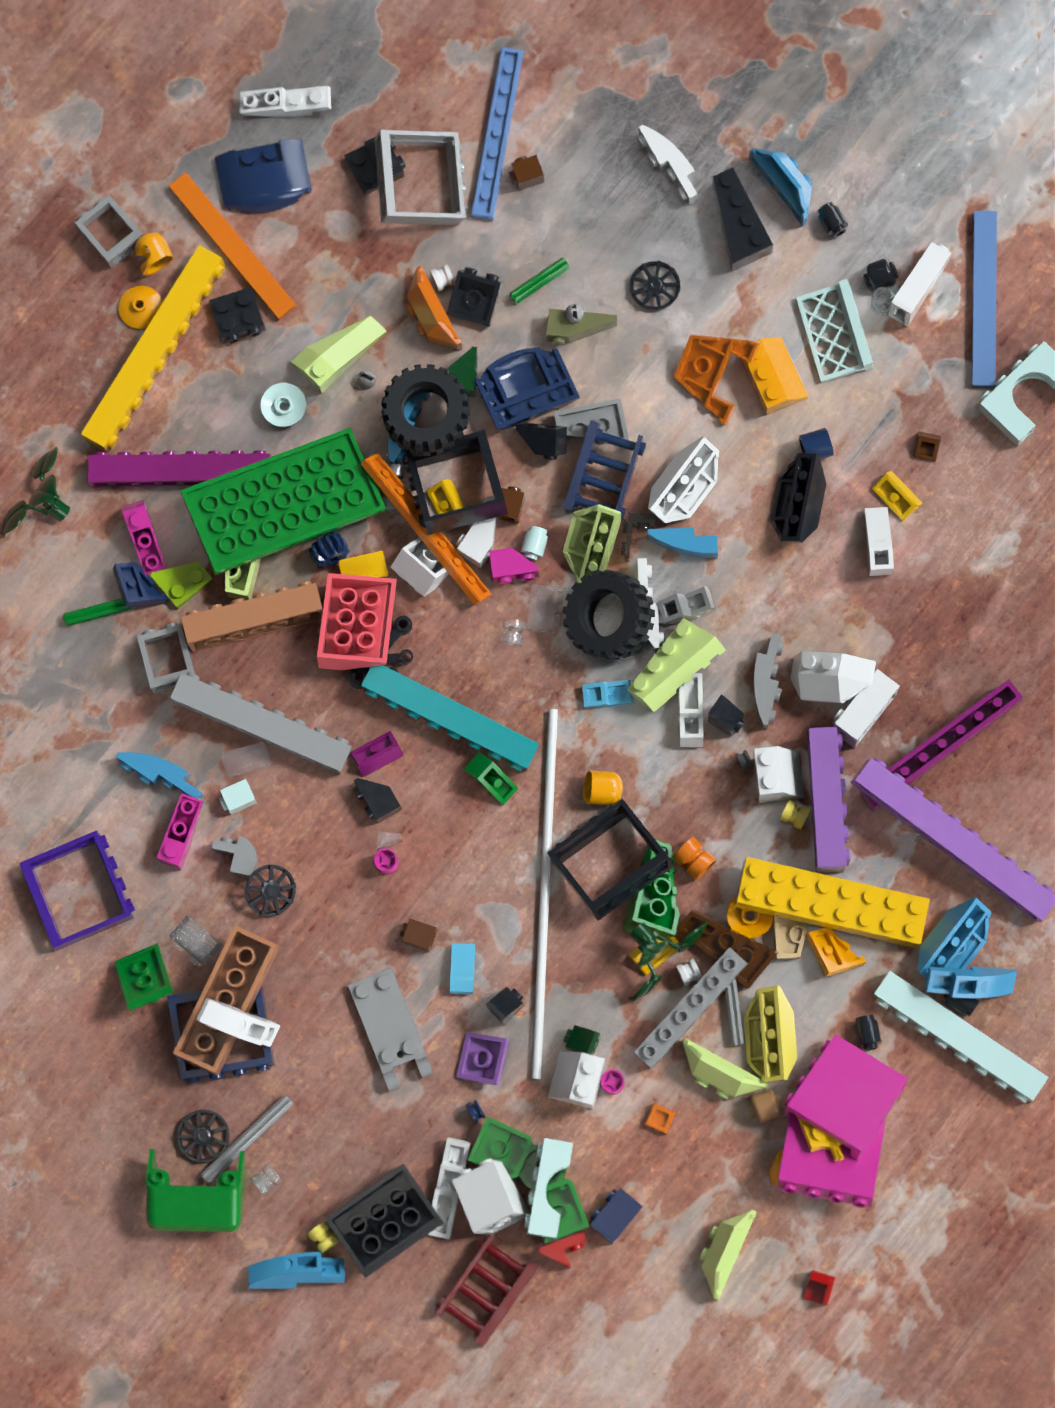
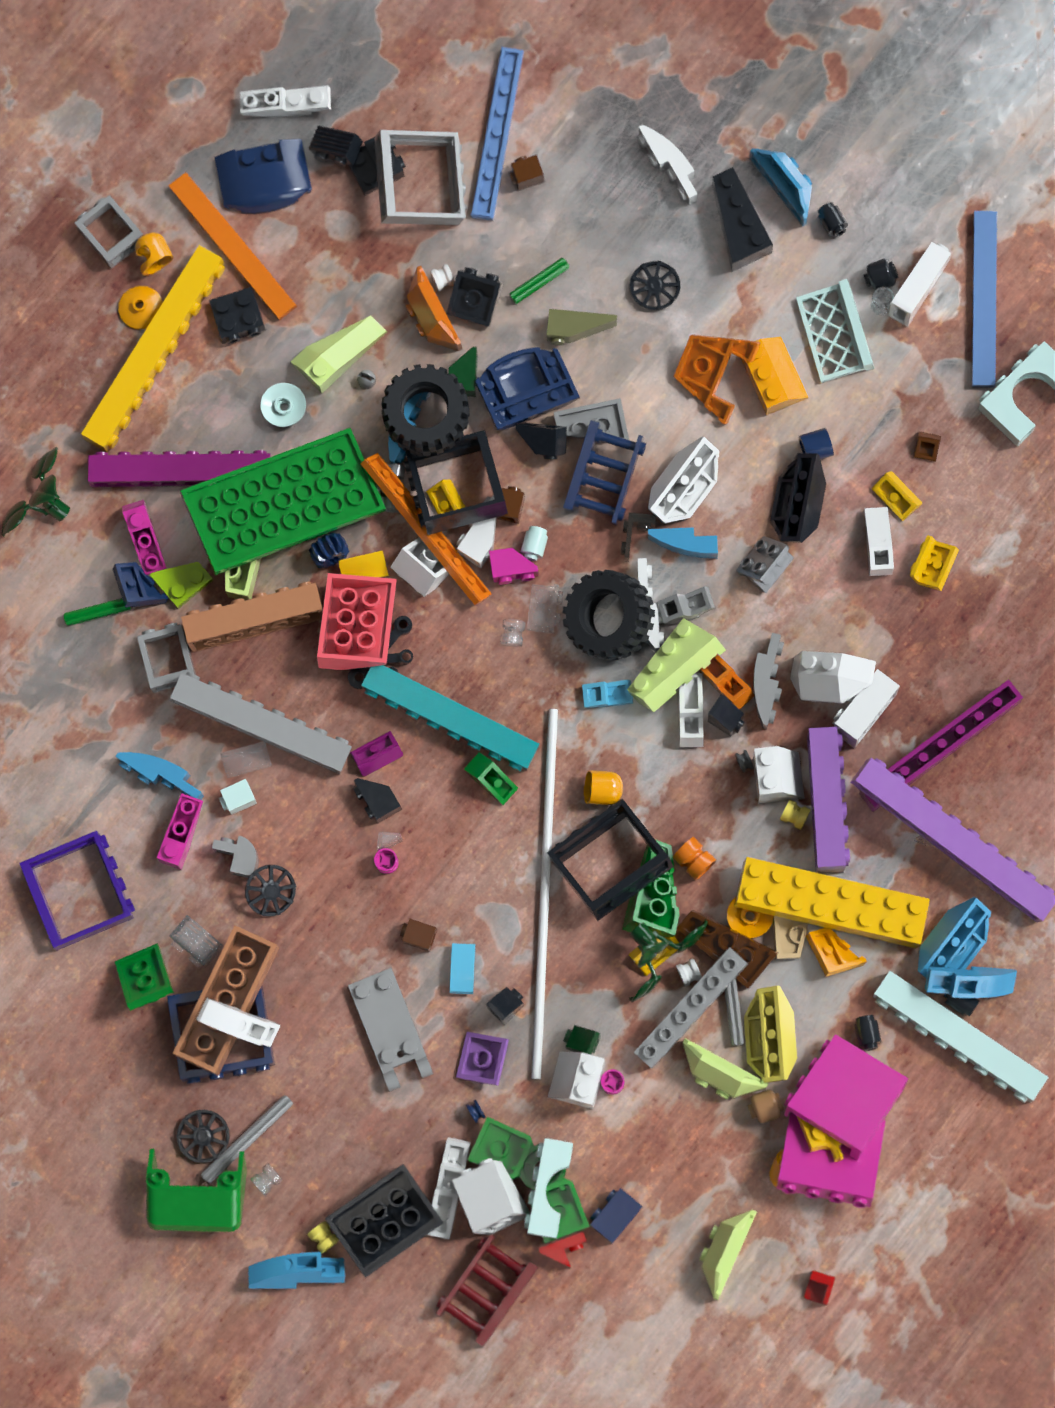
yellowish green wedge [563,504,621,583] -> none
light grey hinge [565,304,584,323] -> none
orange tile [645,1103,676,1135] -> none
none -> black brick [309,125,363,167]
none -> orange slope [699,654,754,709]
none -> flat silver bracket [736,536,794,593]
none -> yellow bracket [910,535,959,591]

